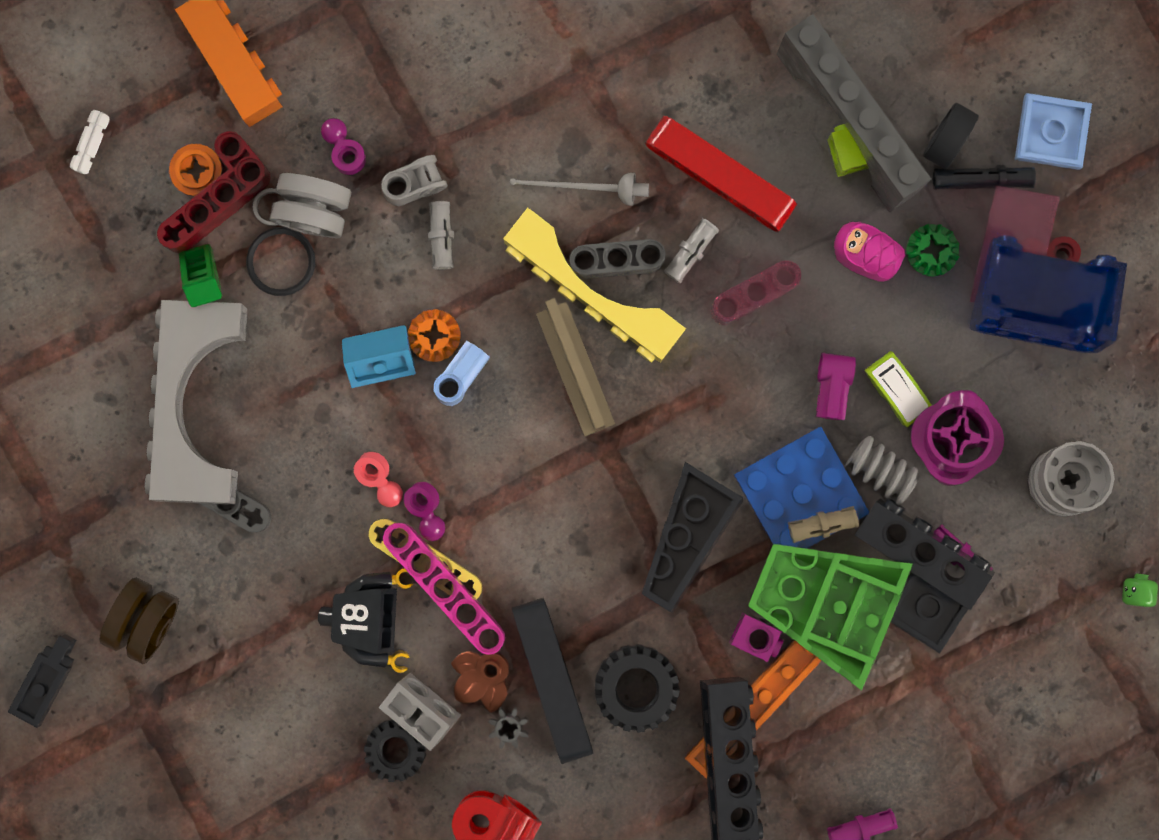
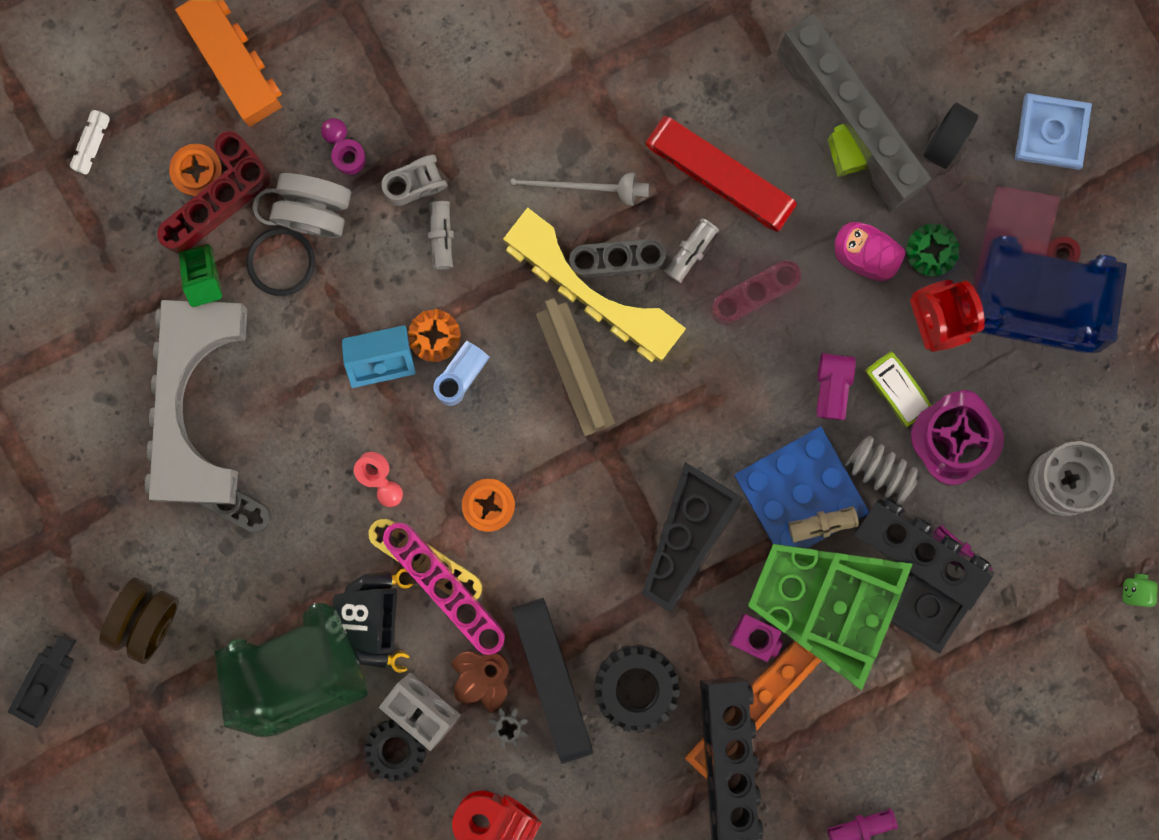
magenta plate [404,482,445,541] -> none
black pin [933,165,1036,191] -> none
none -> clear green windscreen [215,603,368,737]
none -> orange gear [462,479,515,532]
none -> red piece [909,280,985,352]

